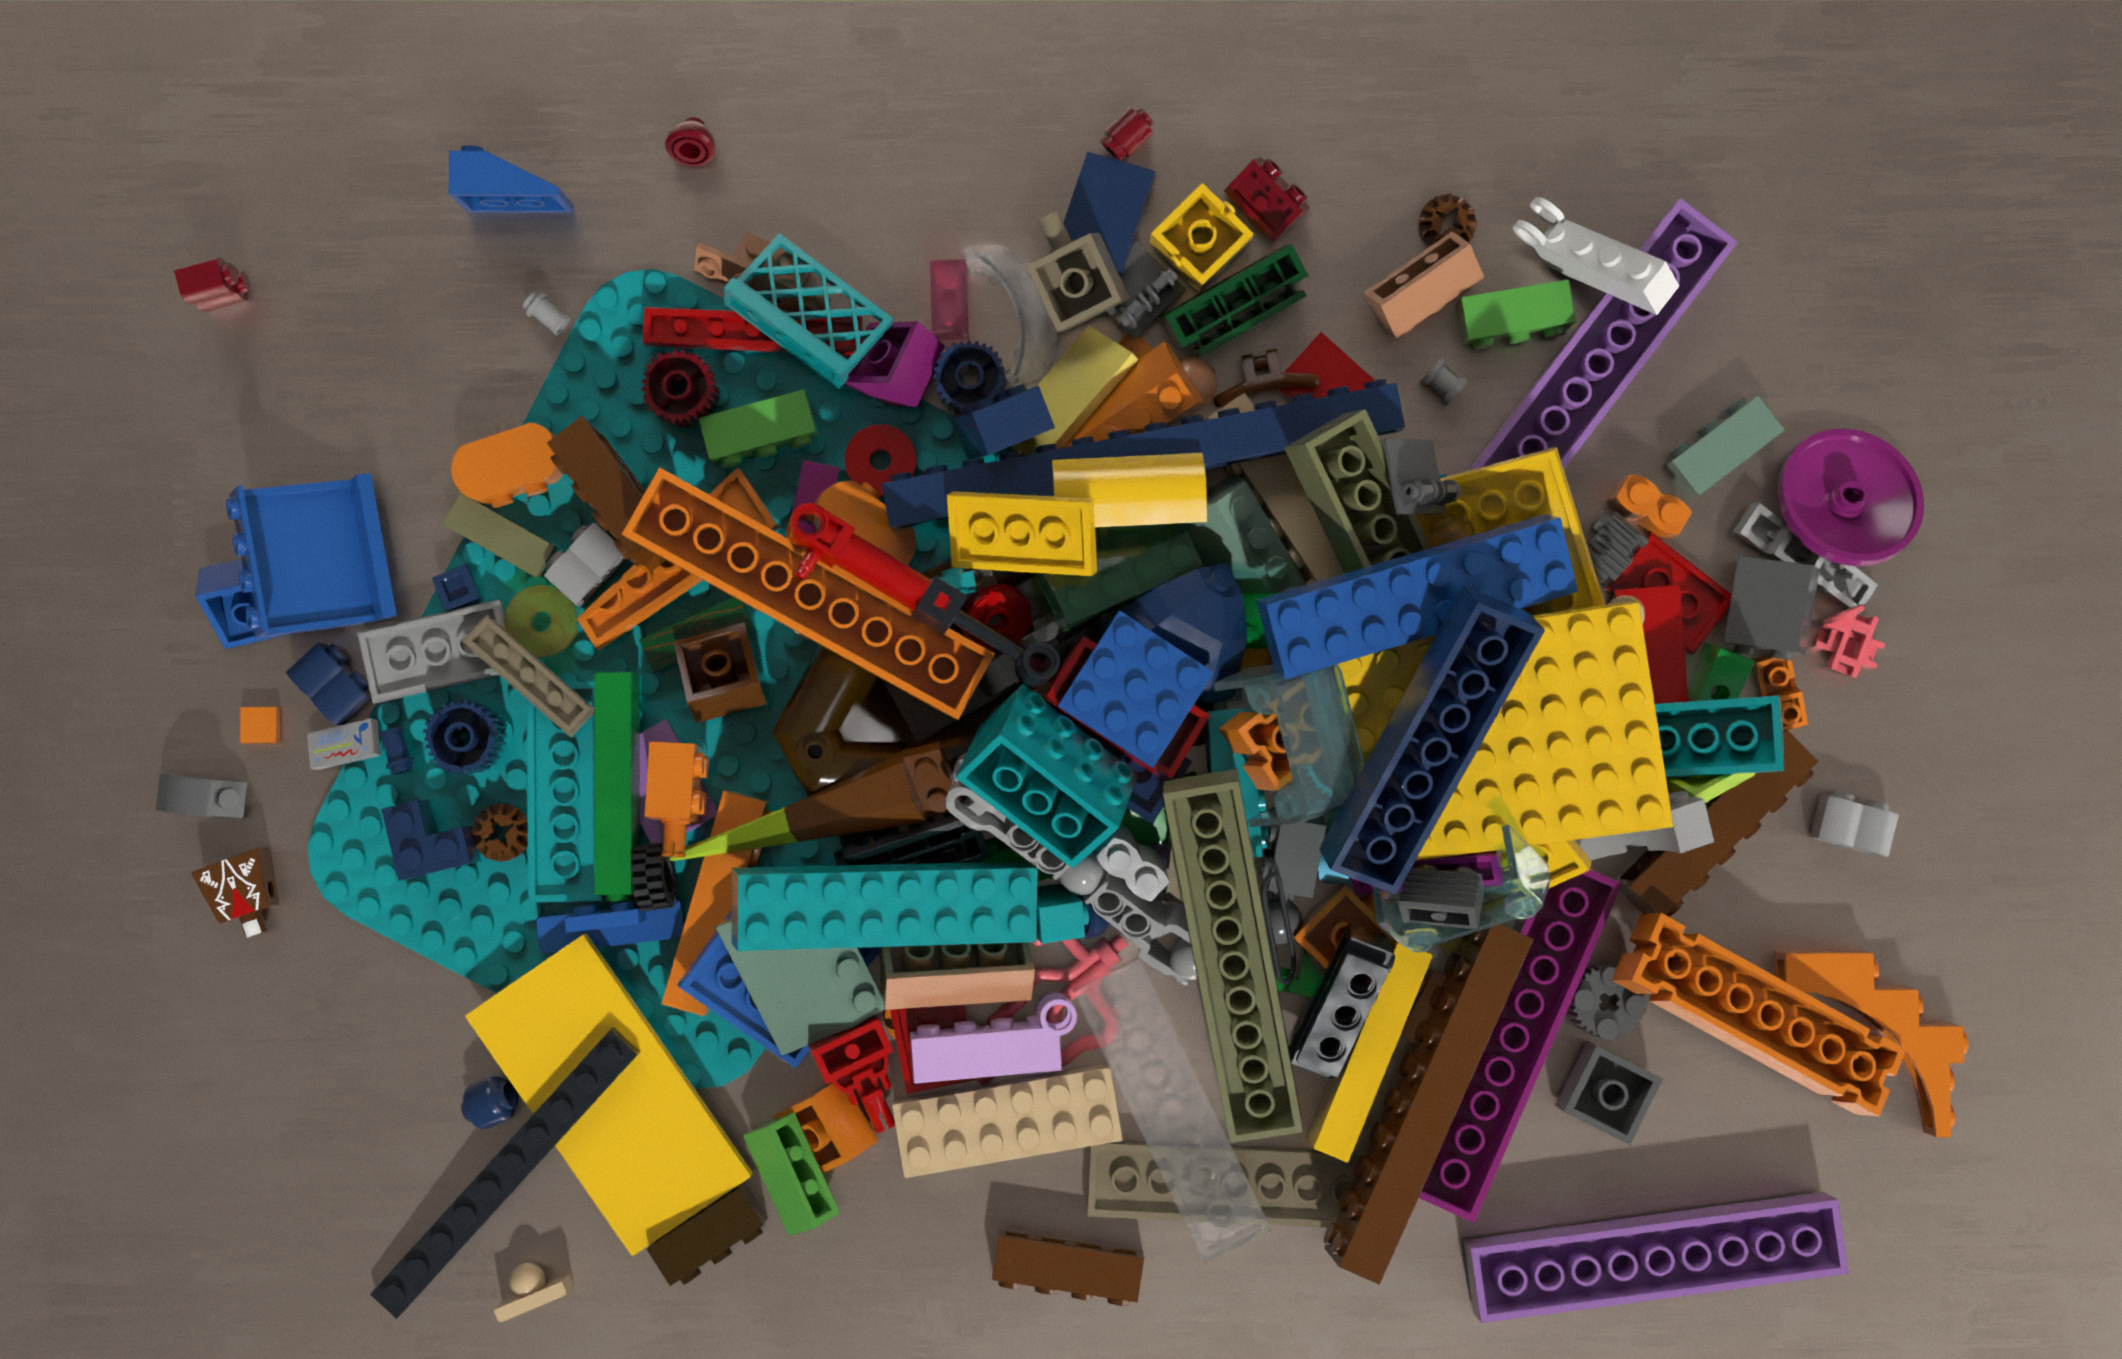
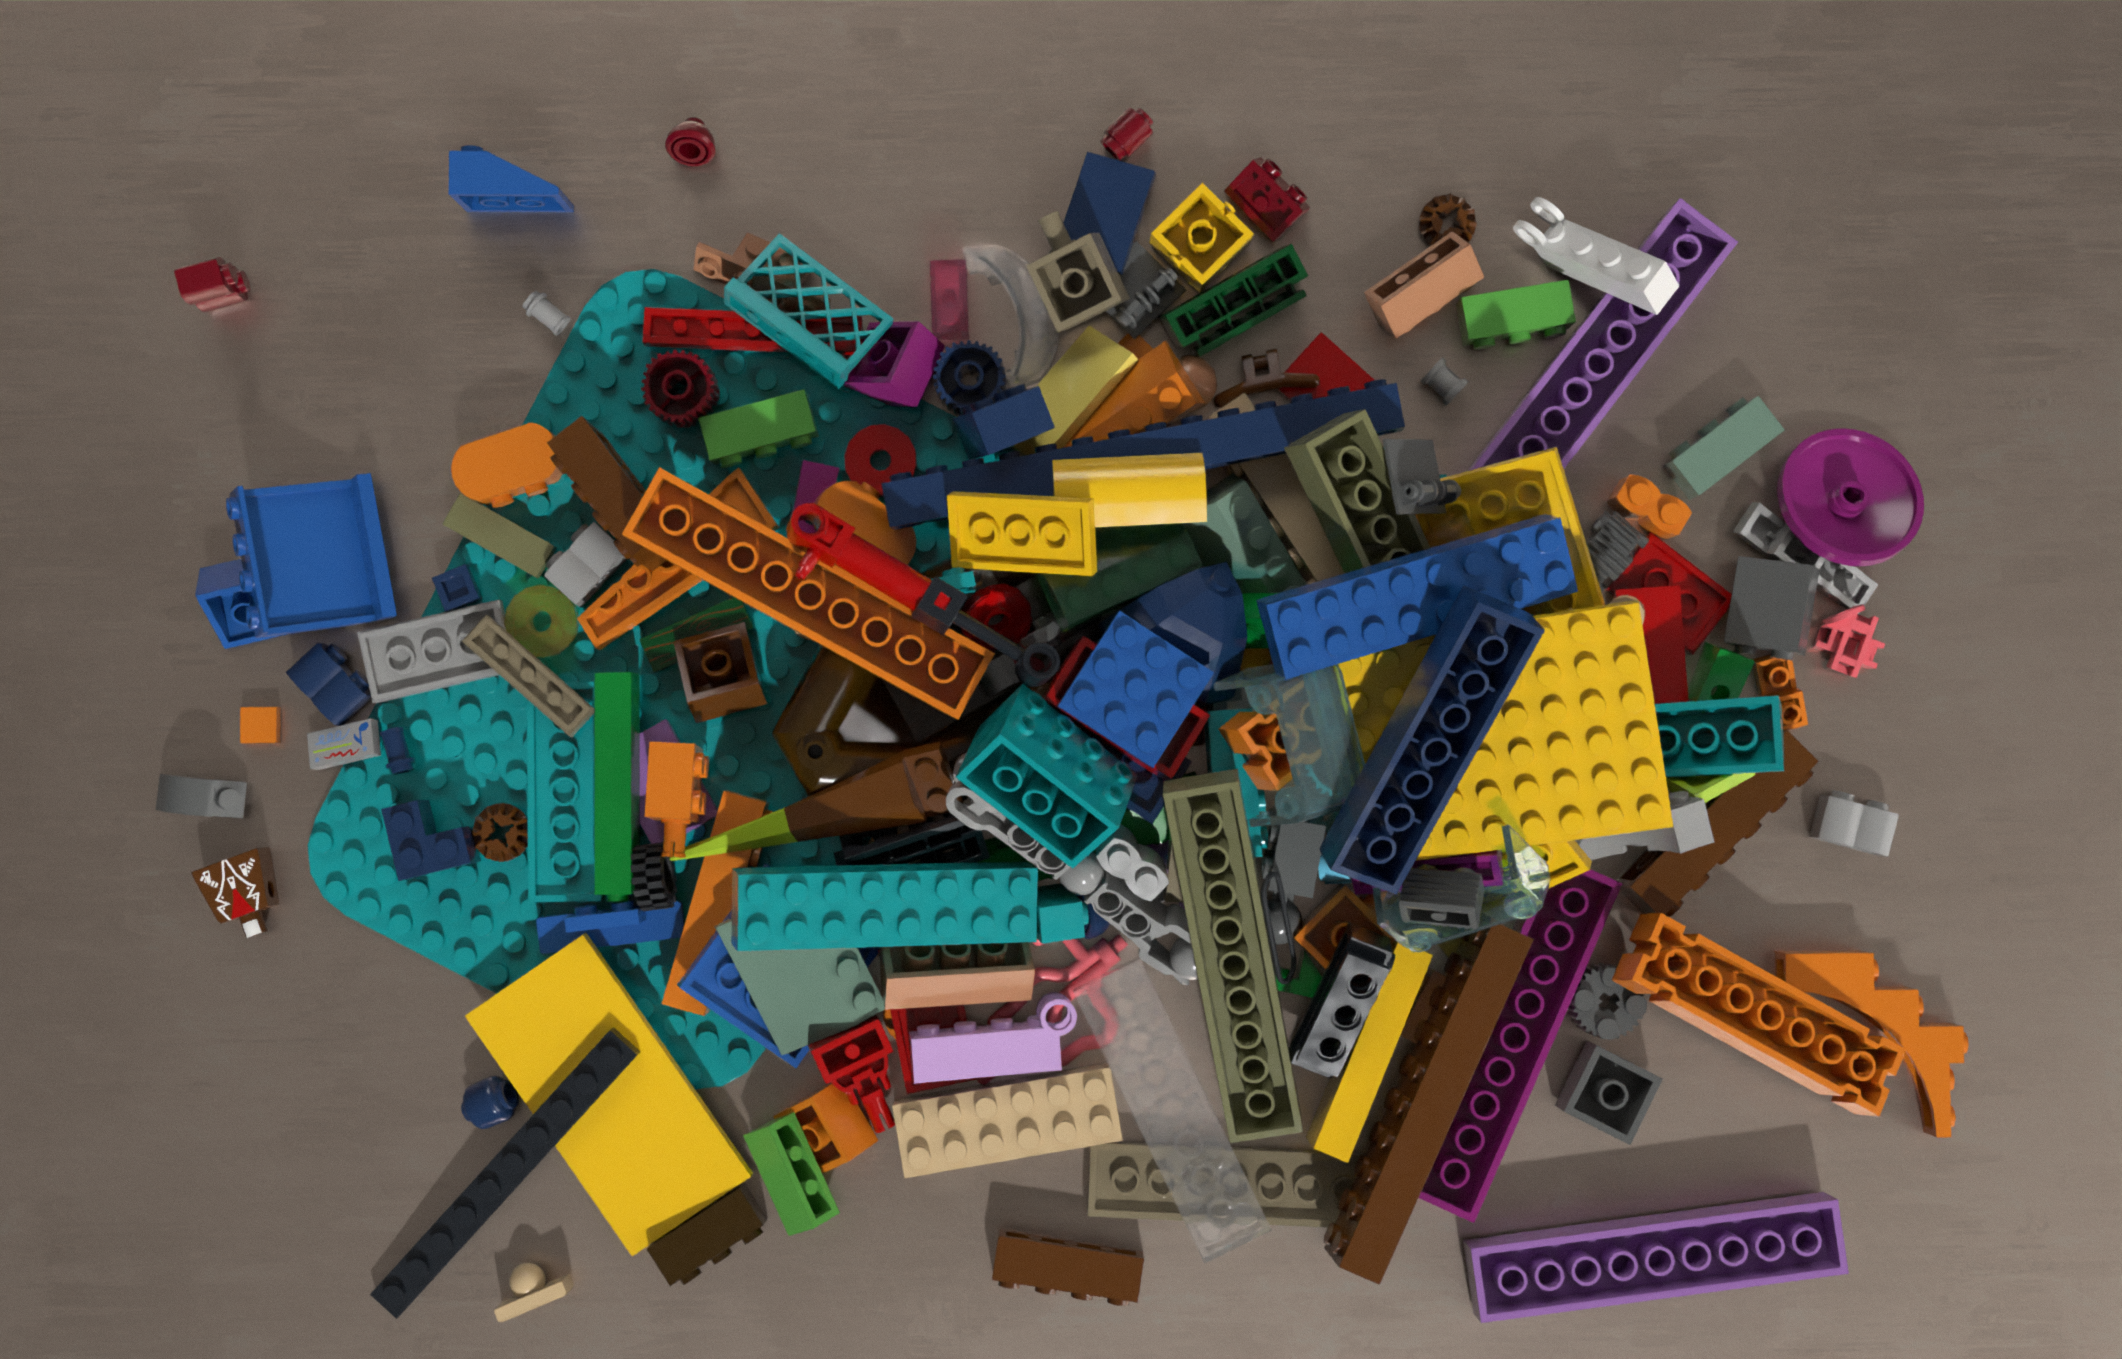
dark blue brick [423,700,507,774] -> none

